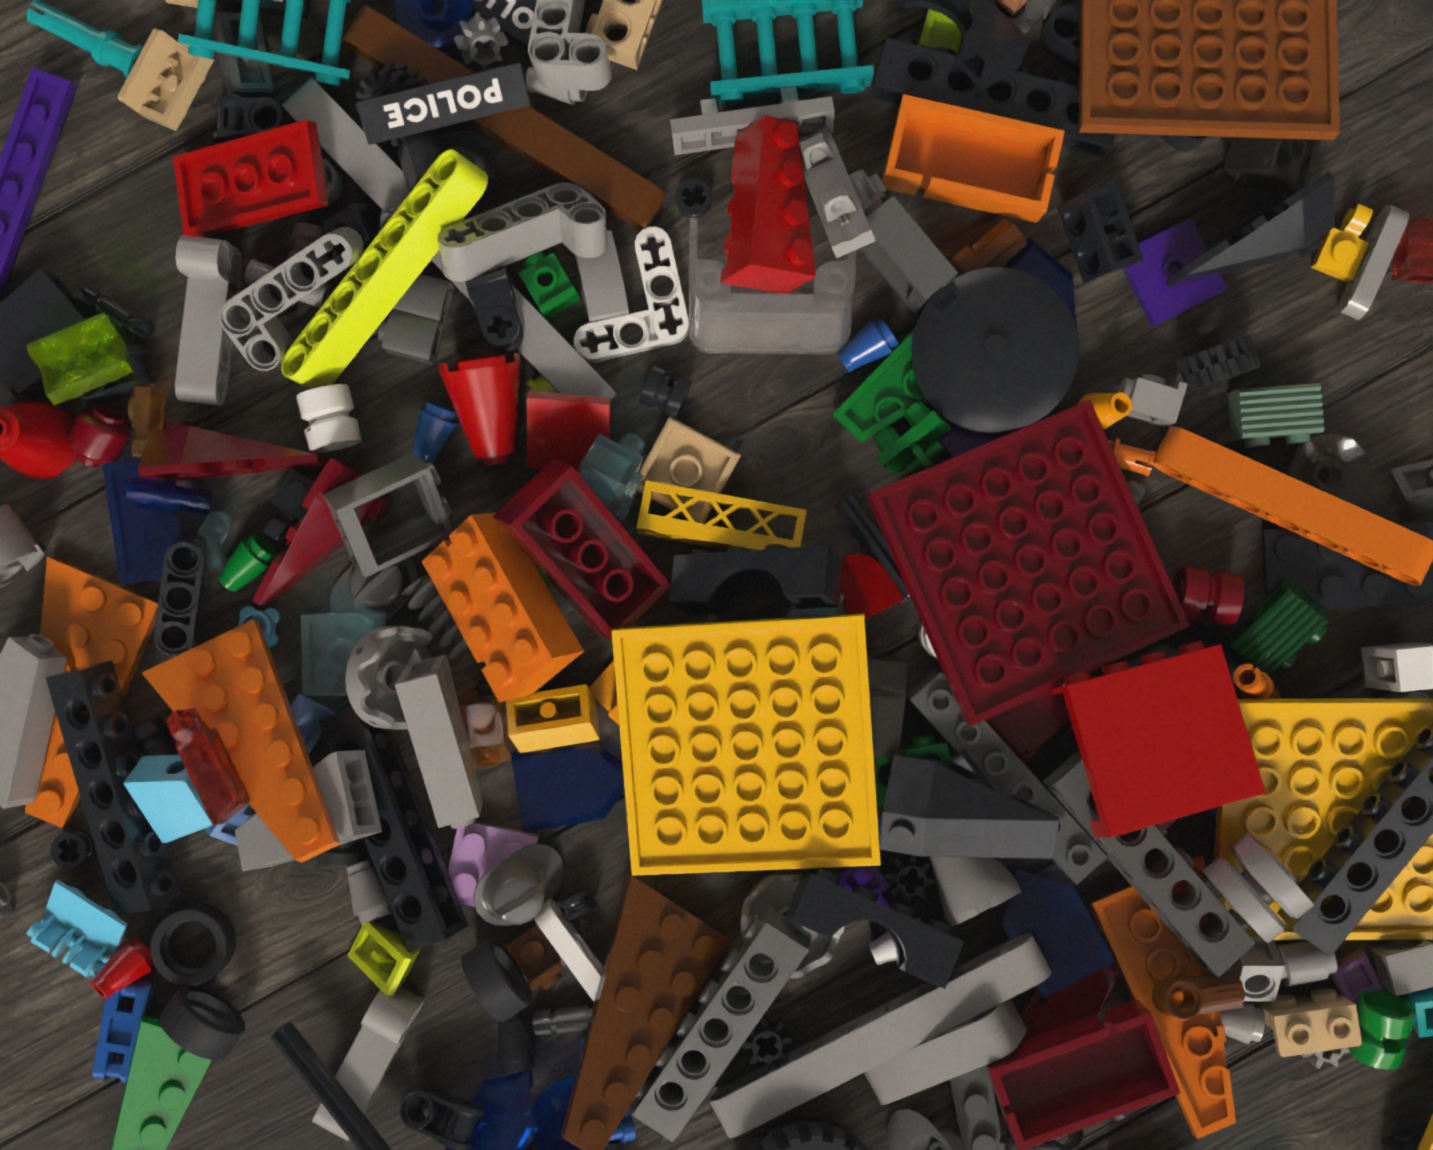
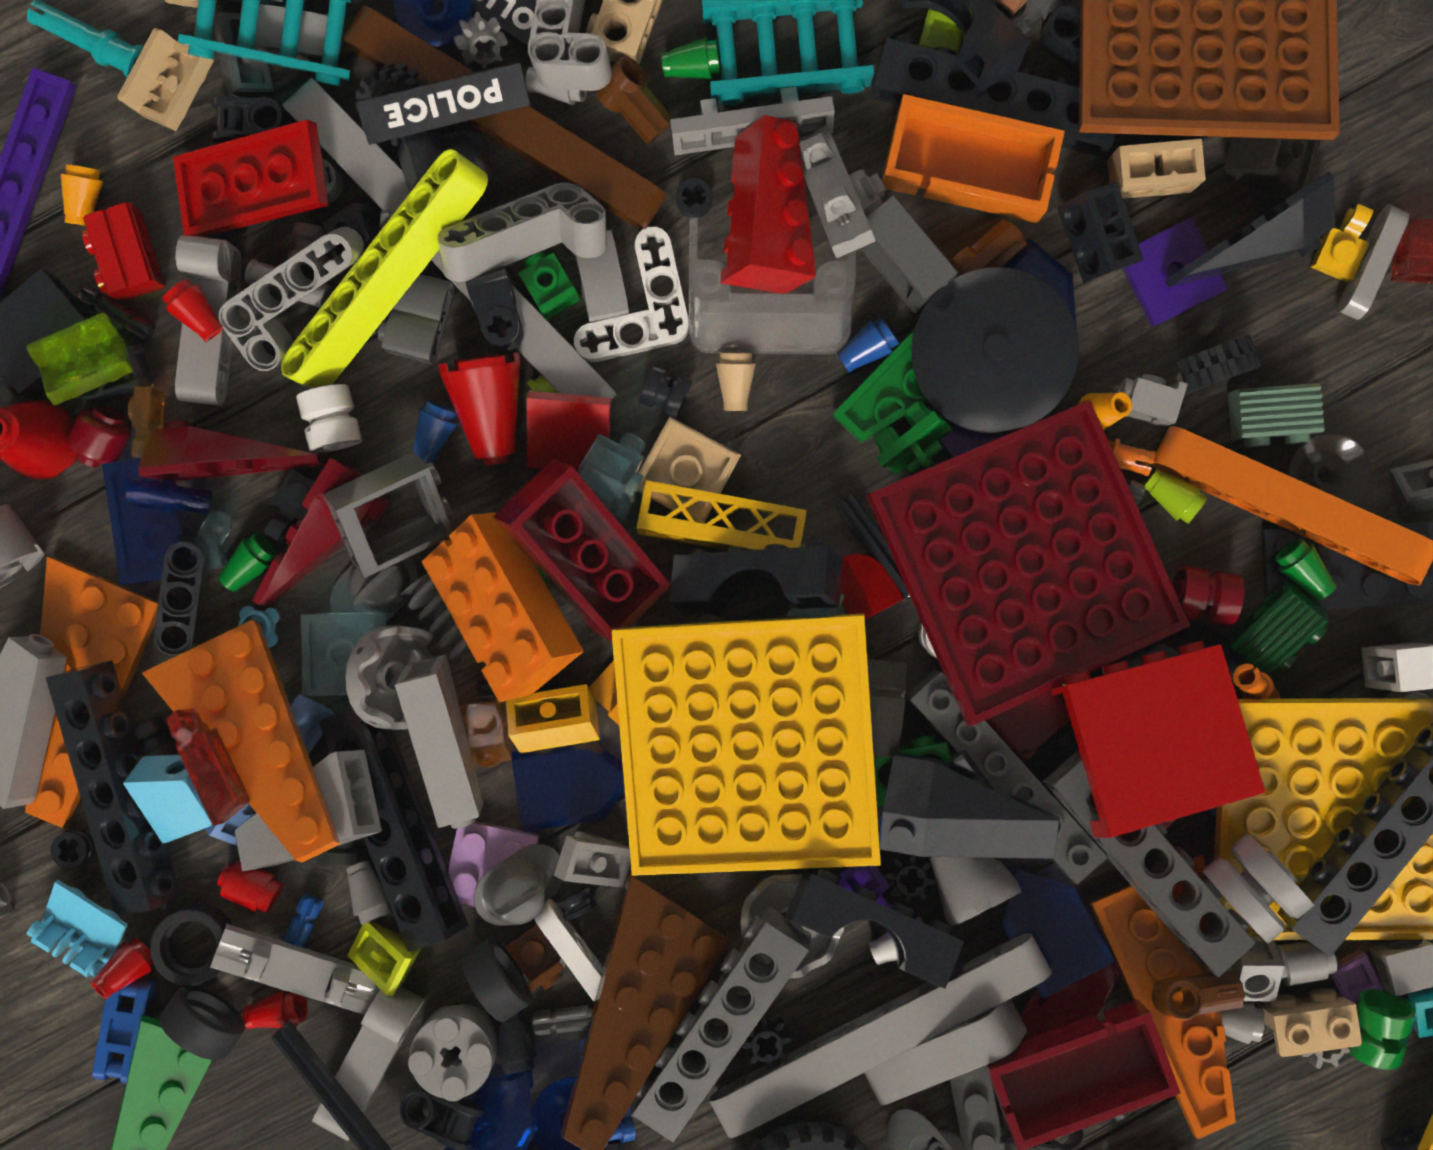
none -> light orange cone [60,164,104,226]
none -> red brick [82,202,166,301]
none -> red cone [162,278,223,343]
none -> light grey hinge [210,924,380,1015]
none -> red brick [217,859,283,913]
none -> red cone [242,990,308,1029]
none -> light grey slope [254,4,328,60]
none -> blue axle [283,894,323,948]
none -> light grey brick [408,1004,498,1102]
none -> light grey slope [554,831,631,888]
none -> reddish brown piece [595,56,674,145]
none -> green cone [661,37,721,79]
none -> tan cone [715,353,756,411]
none -> tan brick [1107,139,1206,199]
none -> lime cone [1145,468,1208,524]
none -> green cone [1275,538,1337,601]

